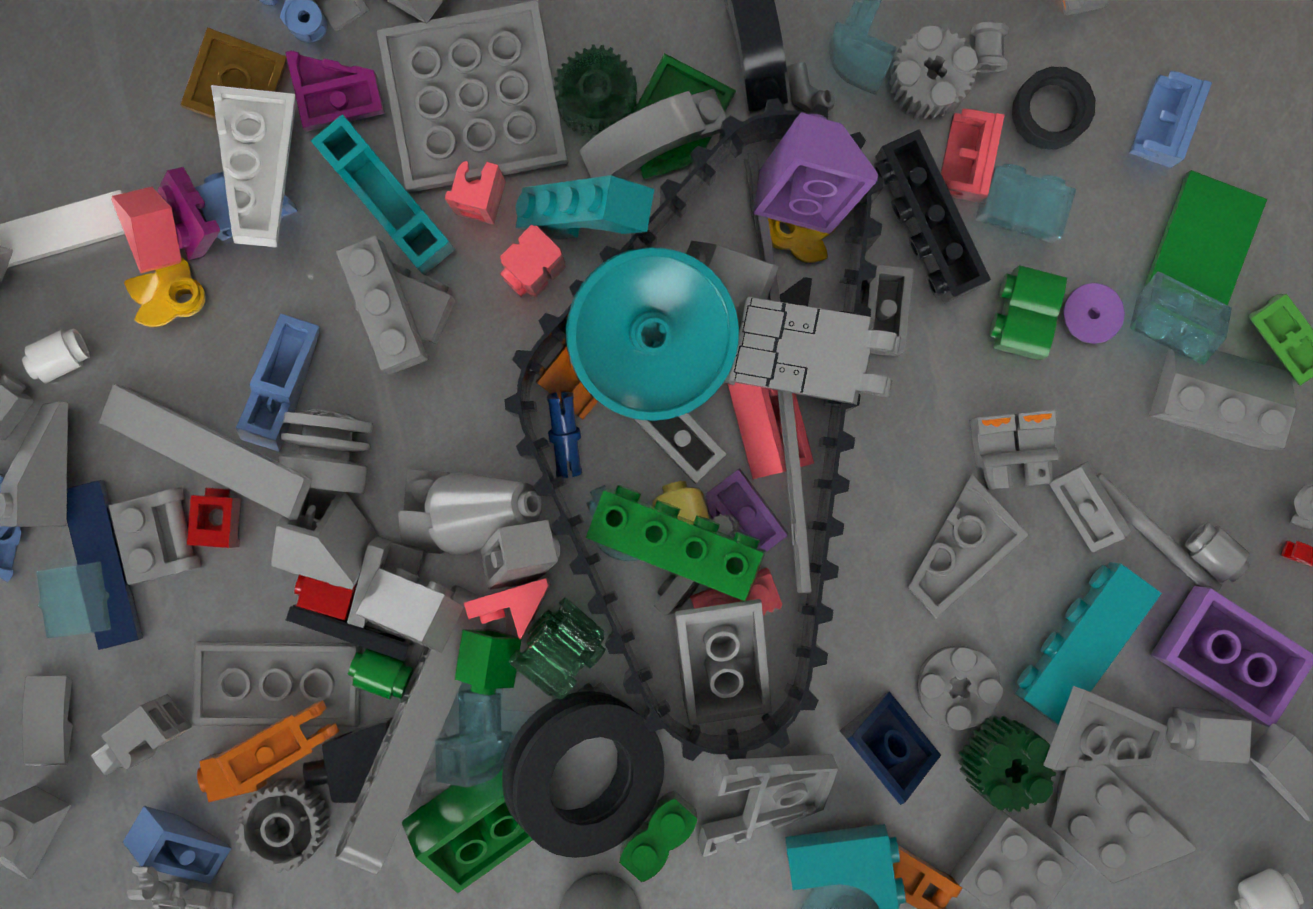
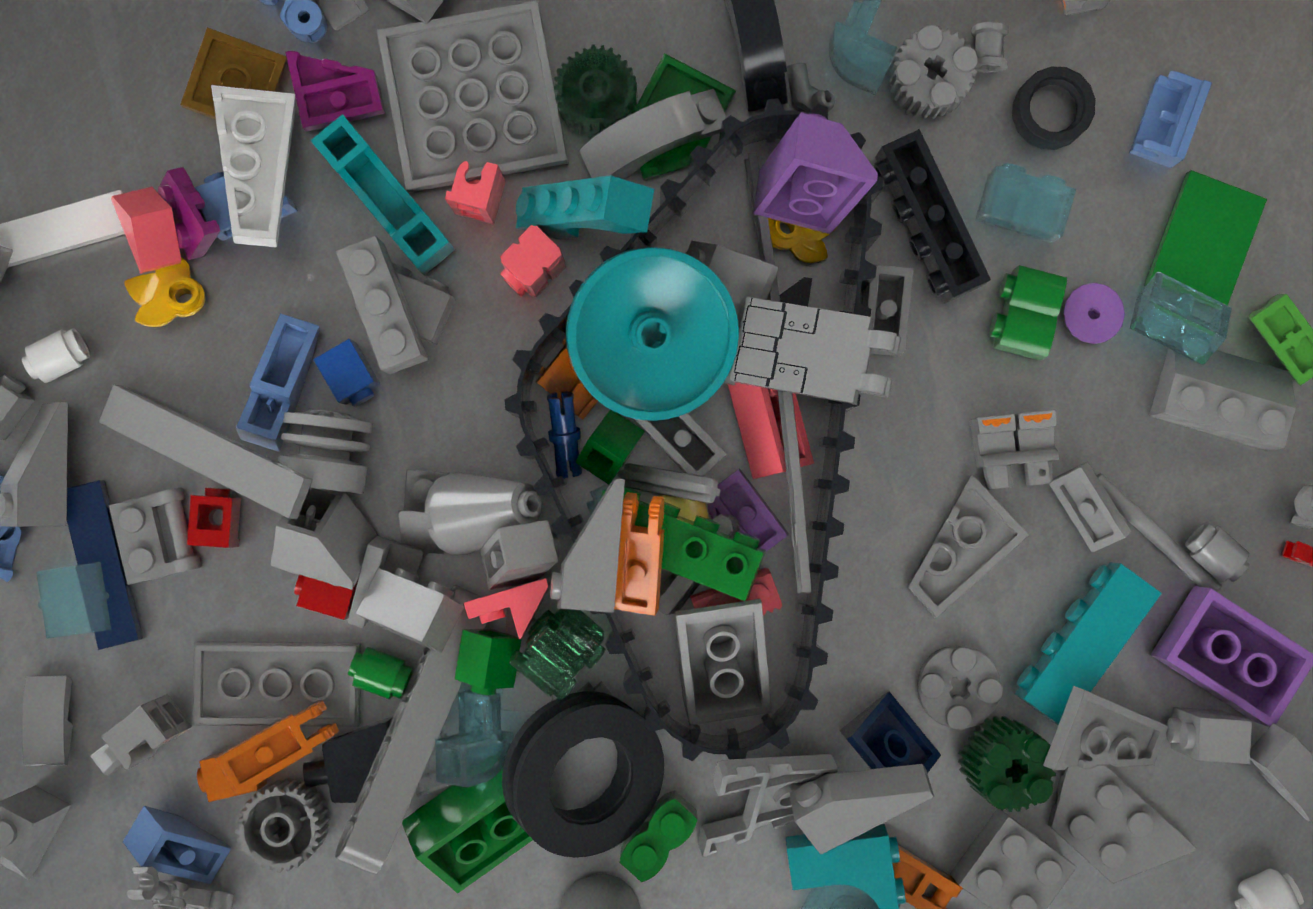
black tile [285,604,415,661] -> none
coral hinge [941,109,1005,203] -> none
none -> blue brick [313,339,381,407]
none -> light grey slope [550,479,625,613]
none -> green brick [575,410,645,485]
none -> orange hinge [614,492,665,616]
none -> light grey axle [618,463,721,503]
none -> light grey slope [790,764,934,855]

